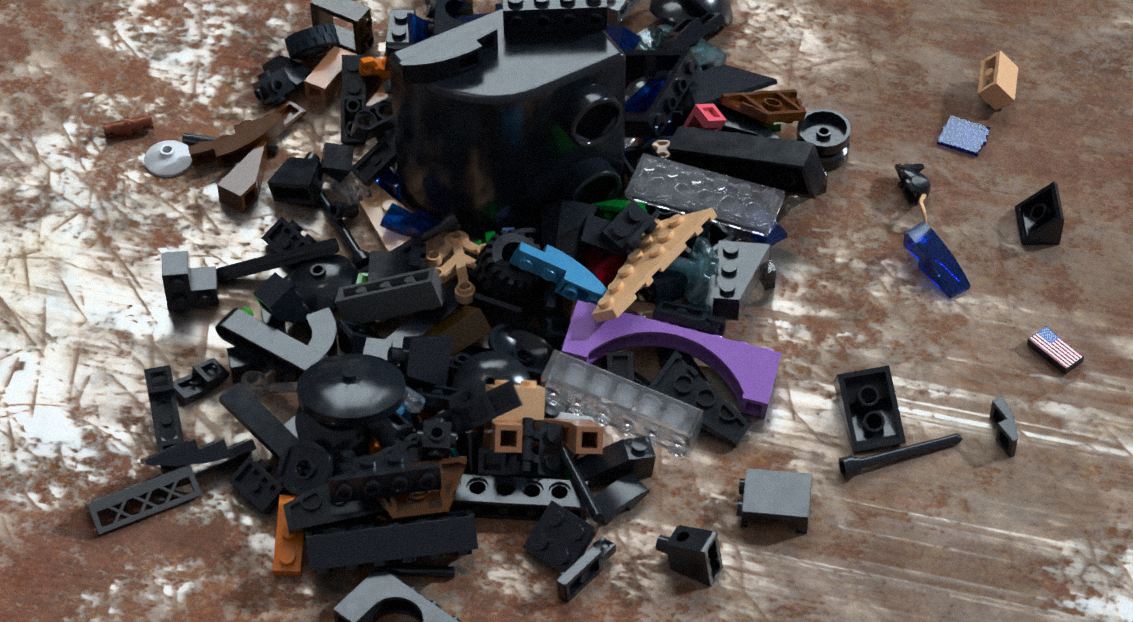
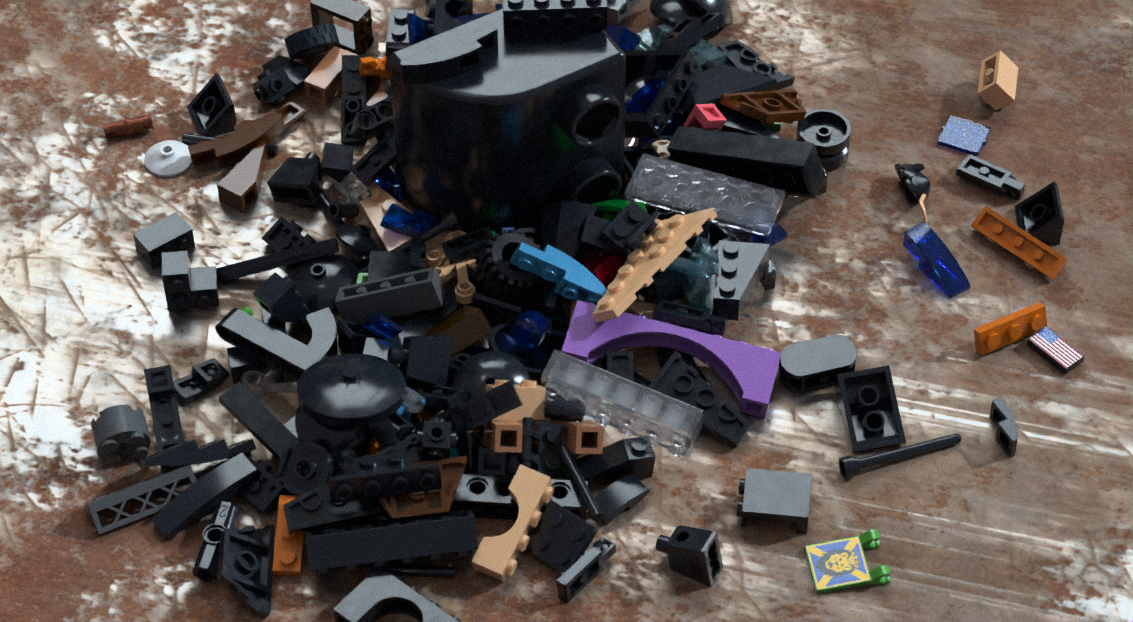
none -> dark grey brick [91,405,151,466]
none -> brick [133,212,195,268]
none -> black slope [151,453,259,541]
none -> black slope [187,73,237,137]
none -> black piece [193,501,240,583]
none -> black wing [217,524,275,619]
none -> black dish [335,224,383,255]
none -> clear blue slope [362,312,403,340]
none -> black tile [441,226,493,264]
none -> light nougat arch [471,464,554,582]
none -> clear blue head [511,310,549,349]
none -> black cone [544,394,586,422]
none -> black wing [716,40,795,92]
none -> brick [778,334,857,393]
none -> flag [805,529,890,594]
none -> black hinge [956,154,1025,200]
none -> orange plate [971,205,1067,281]
none -> orange plate [974,302,1047,355]

